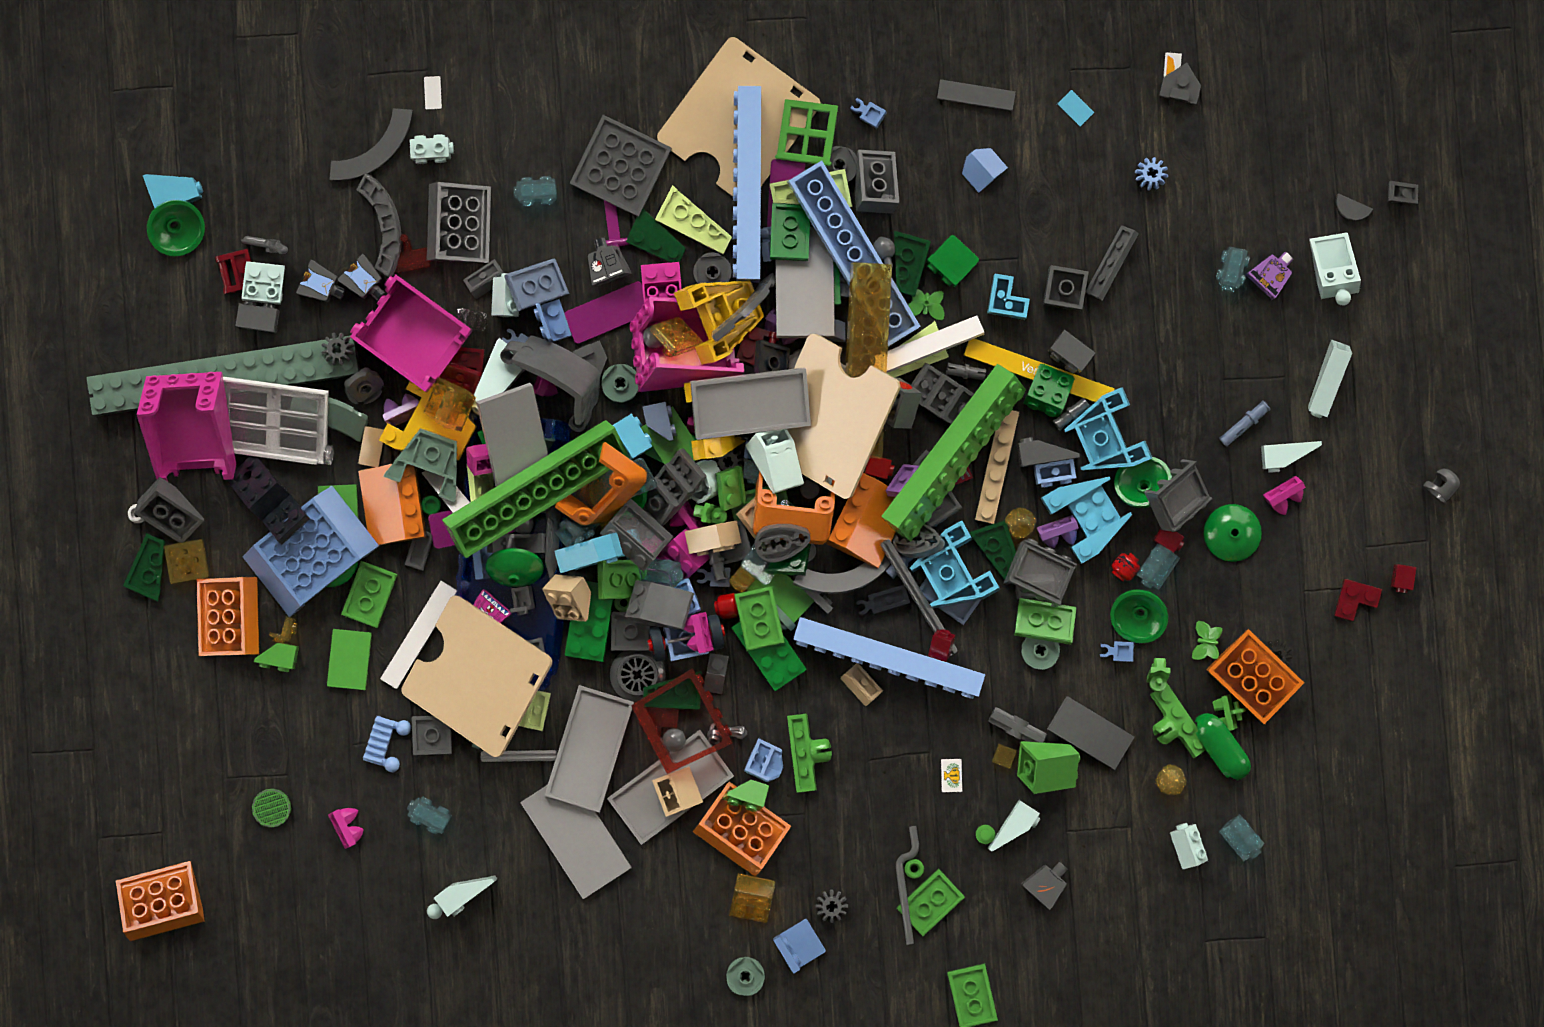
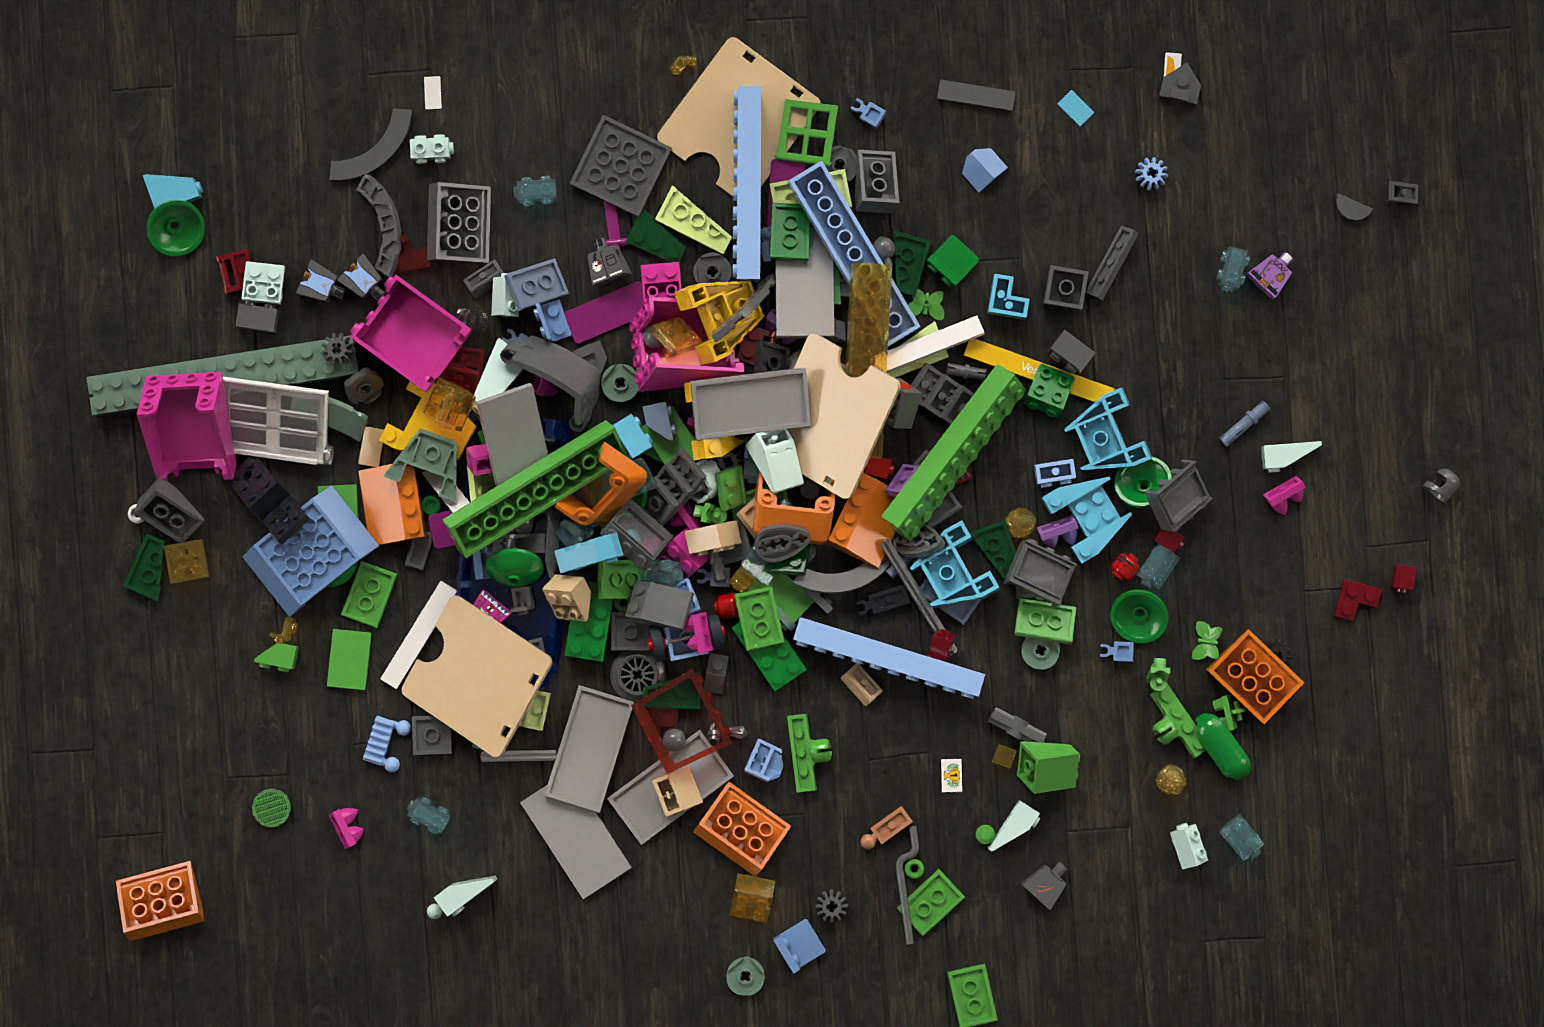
orange slope [197,577,259,656] -> none
dark grey piece [241,236,288,254] -> none
medium lavender tile [383,394,419,427] -> none
bright green slope [723,780,769,812] -> none
tan plate [975,410,1019,524] -> none
dark grey slope [1016,437,1080,468] -> none
dark grey slope [1047,696,1134,770] -> none
dark grey pin [1053,398,1090,430] -> none
green dish [1204,504,1262,562] -> none
light aqua slope [1308,340,1352,418] -> none
light aqua slope [1310,233,1361,305] -> none
none -> clear yellow arm [670,56,696,75]
none -> nougat plate [860,806,913,849]

